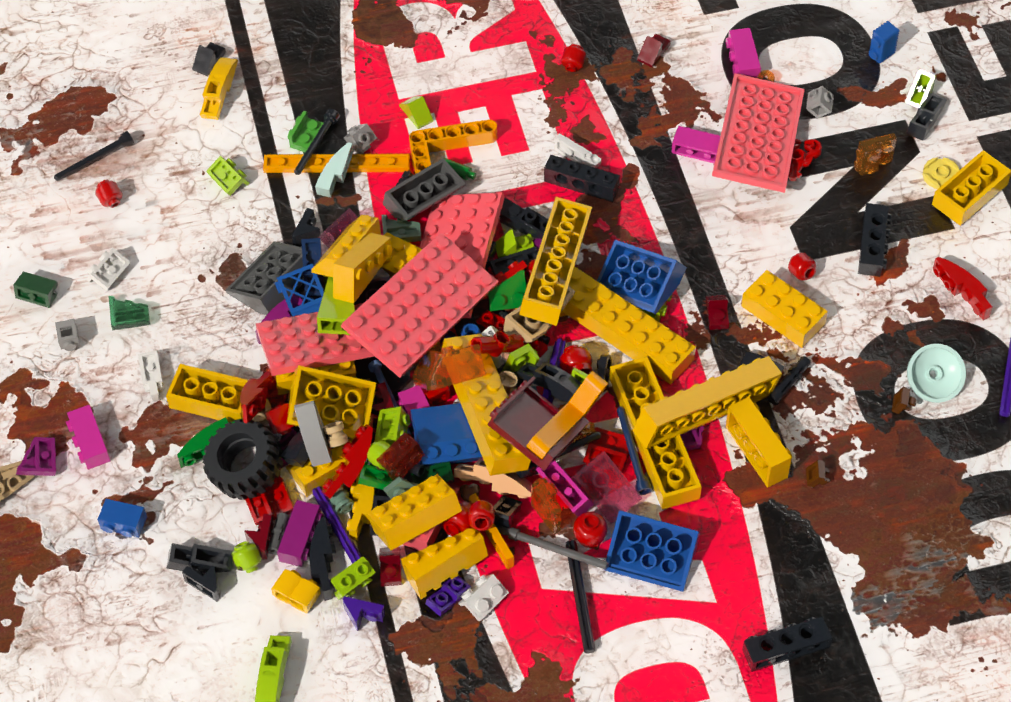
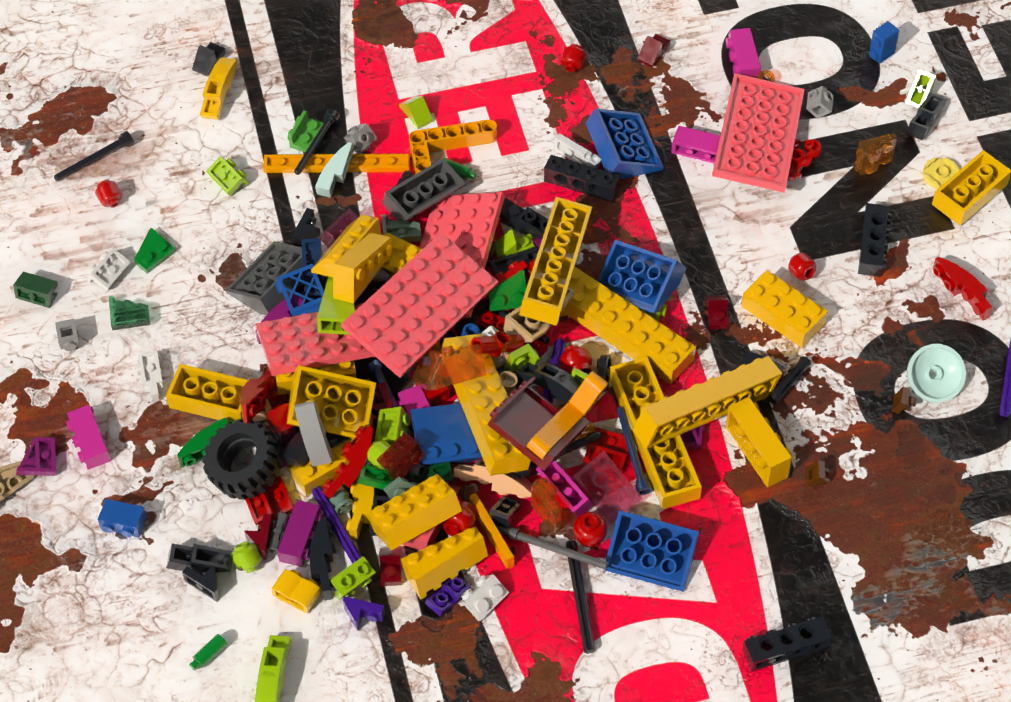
tan wheel [323,421,349,447] -> none
red head [468,500,495,531] -> none
none -> green wing [134,228,176,274]
none -> green cylinder [189,634,228,671]
none -> blue slope [585,108,664,179]

